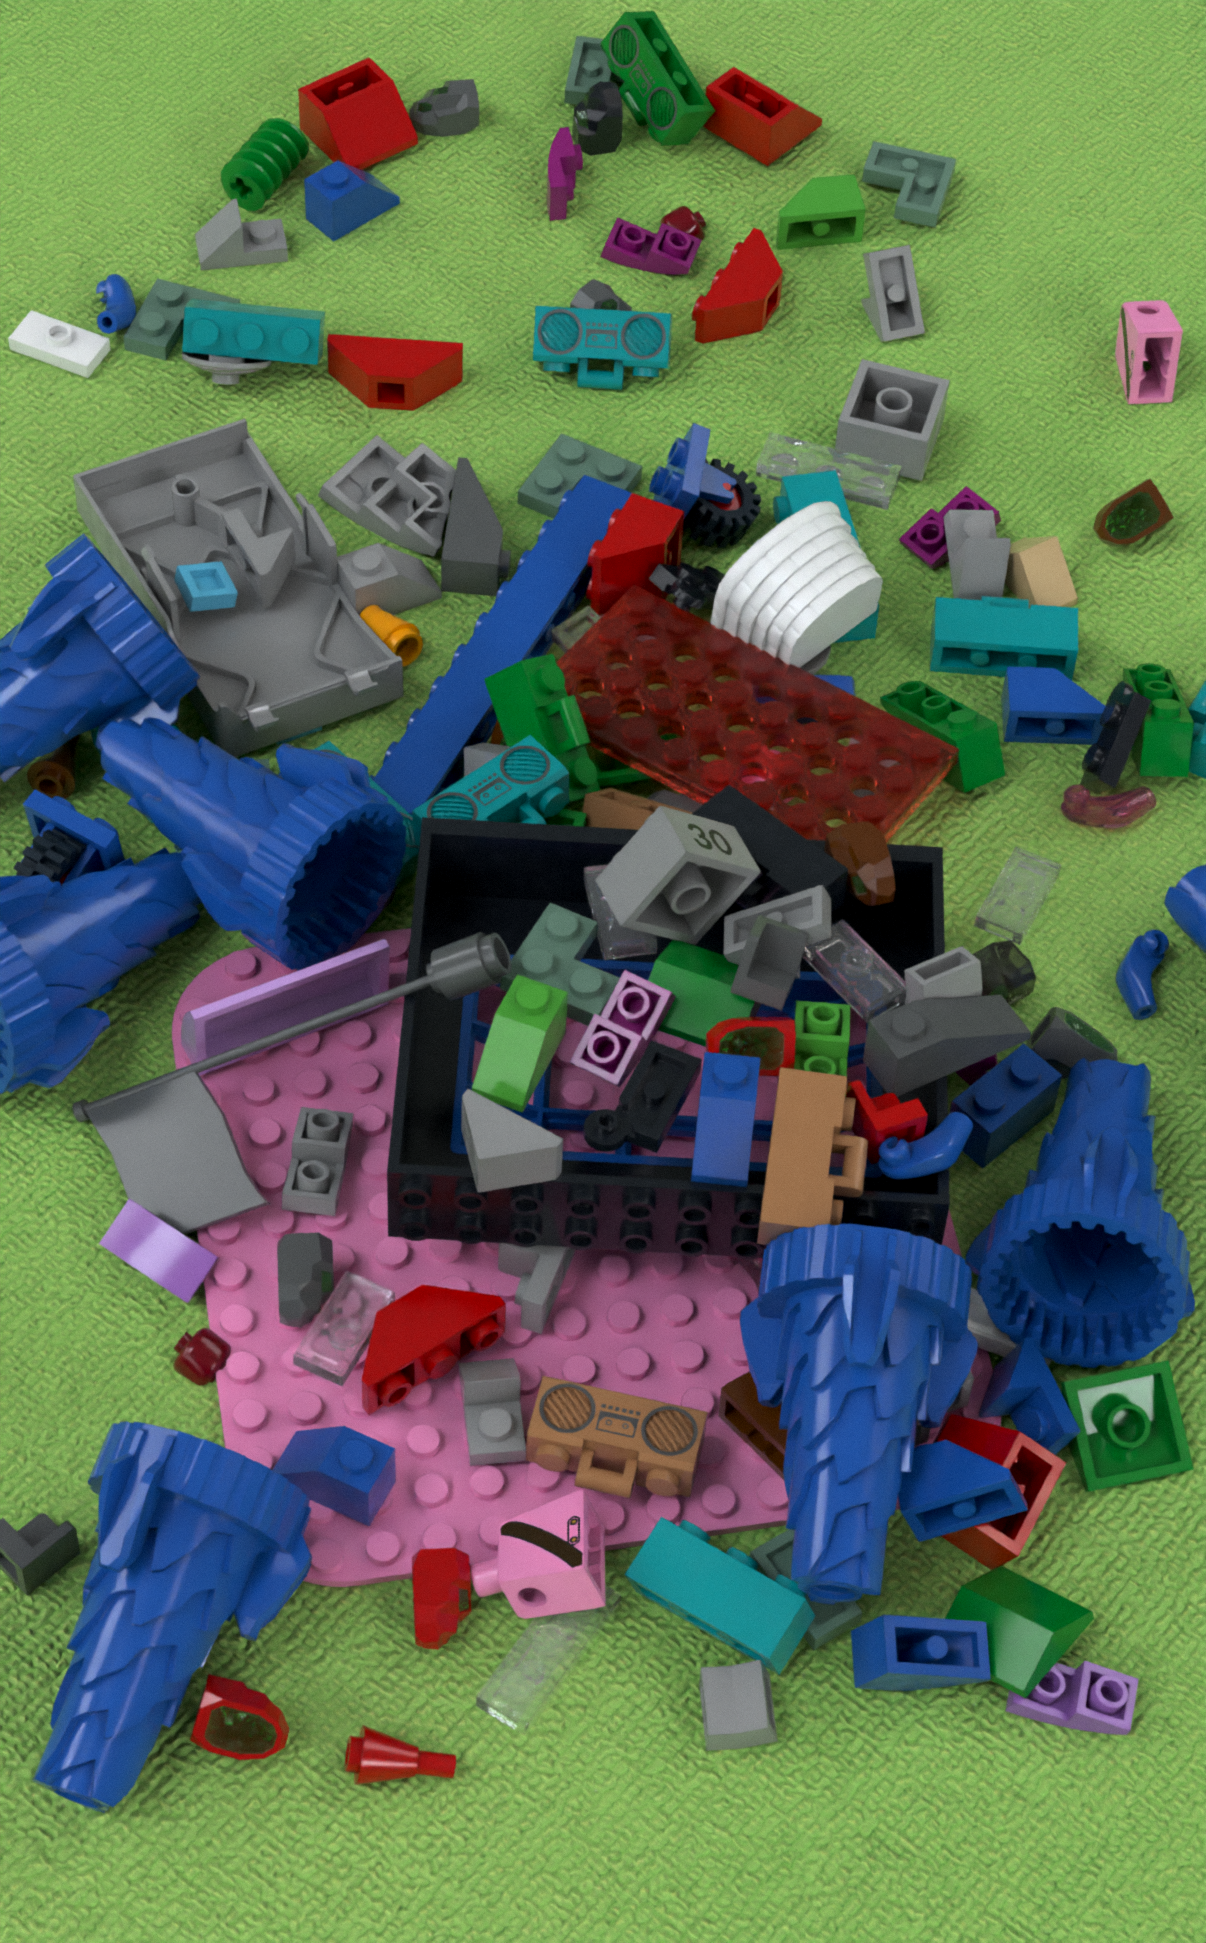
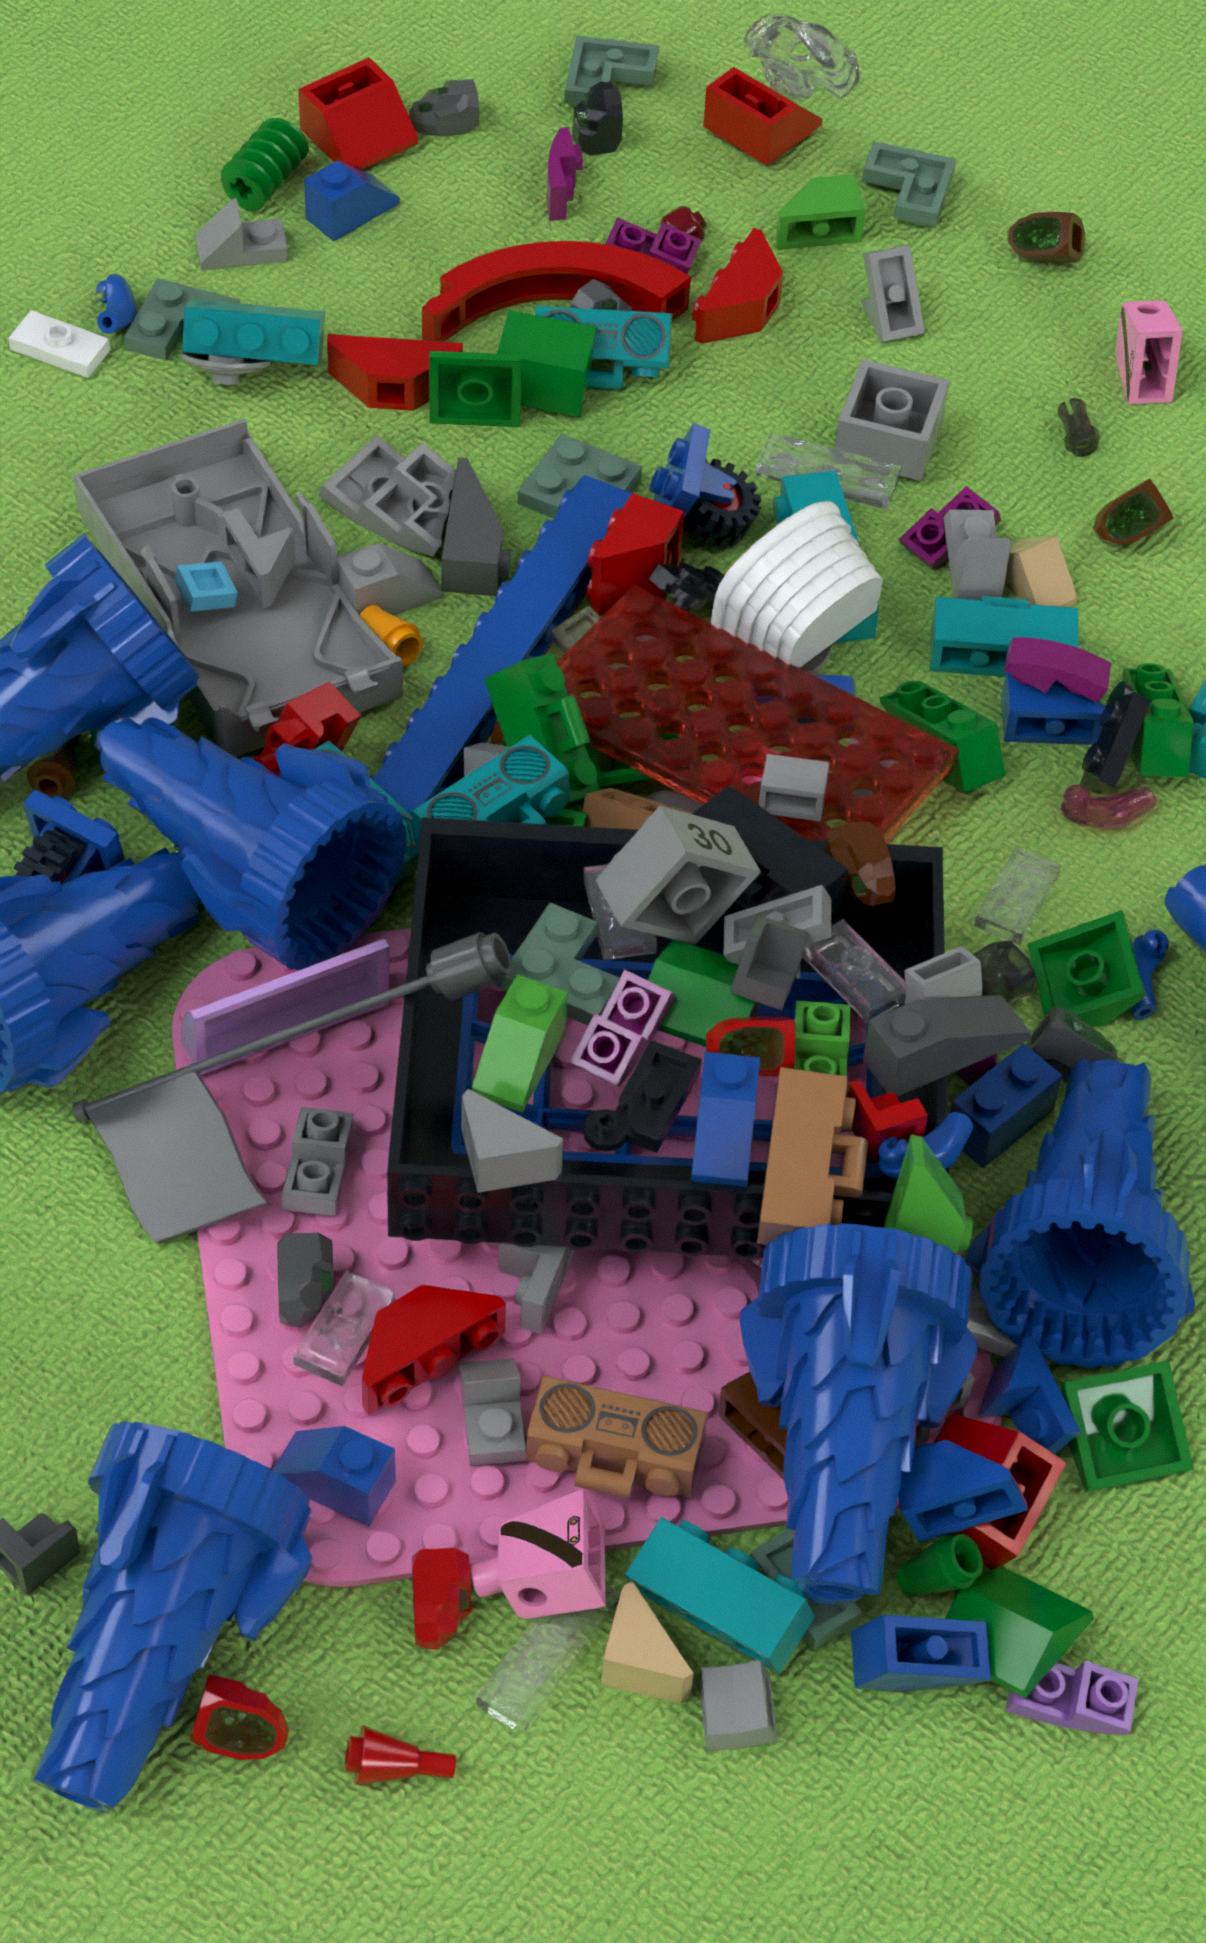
medium lavender slope [99,1198,219,1303] -> none
dark red piece [173,1328,231,1385] -> none
green piece [600,11,715,146] -> none
none -> red hips [254,681,361,775]
none -> red arch [422,241,691,342]
none -> green slope [429,351,522,427]
none -> green slope [497,310,598,417]
none -> tan slope [601,1581,694,1704]
none -> clear piece [744,14,860,99]
none -> light grey piece [759,754,830,821]
none -> bright green slope [883,1135,973,1254]
none -> green cone [897,1533,983,1597]
none -> magenta slope [1004,637,1111,703]
none -> rock [1007,212,1085,264]
none -> green slope [1027,910,1146,1027]
none -> clear smoke pin [1057,398,1100,457]

